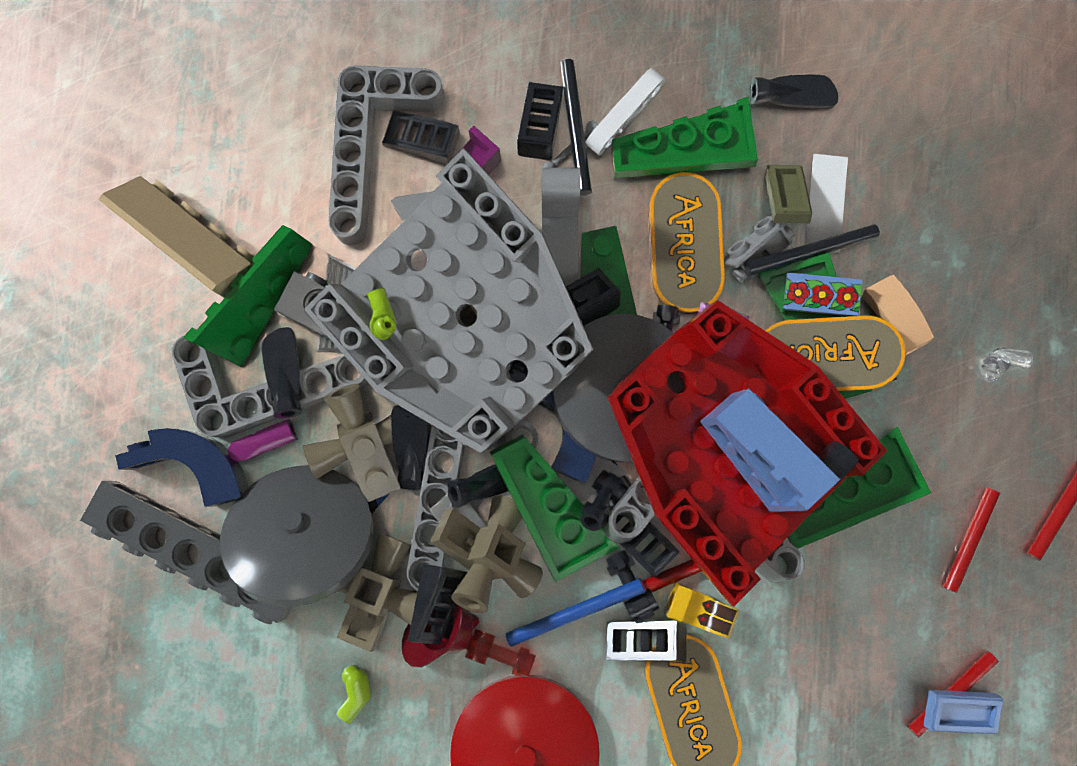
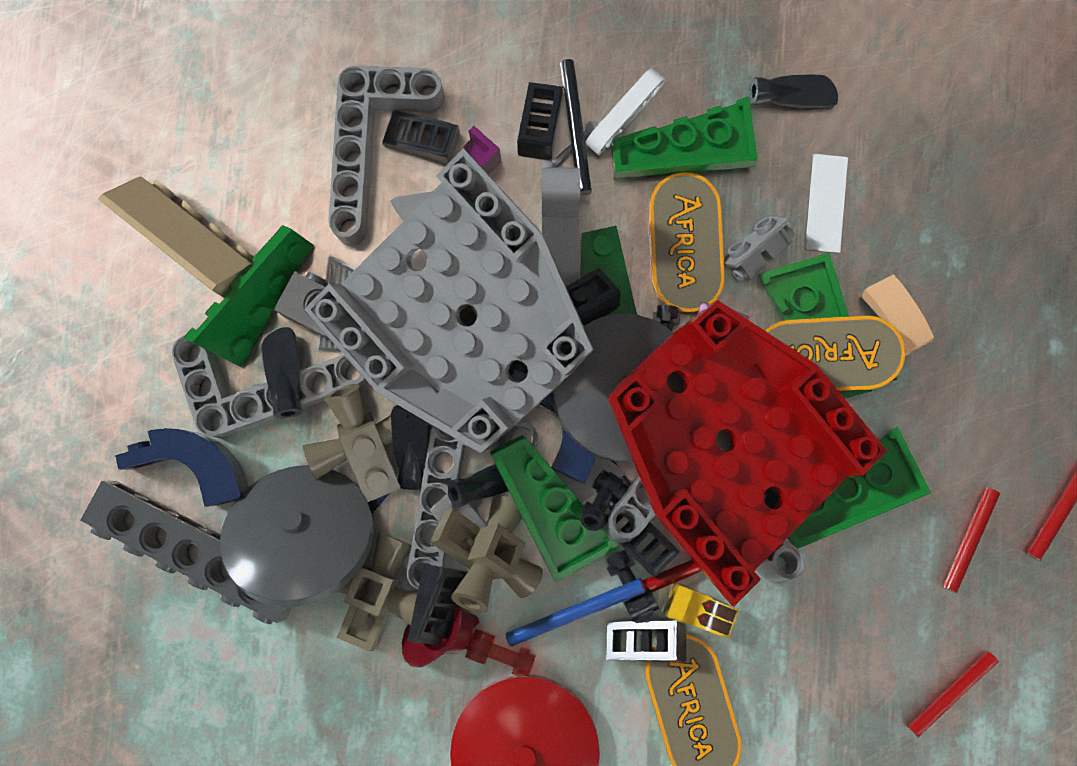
magenta bar [228,419,298,462] -> none
lime arm [336,665,371,724] -> none
lime arm [367,288,397,340] -> none
medium blue wedge [700,389,840,512] -> none
black bar [744,224,880,276] -> none
olive tile [765,165,812,224] -> none
tile [783,273,863,317] -> none
black brick [817,441,859,486] -> none
medium blue tile [923,690,1004,734] -> none
clear arm [980,347,1033,383] -> none

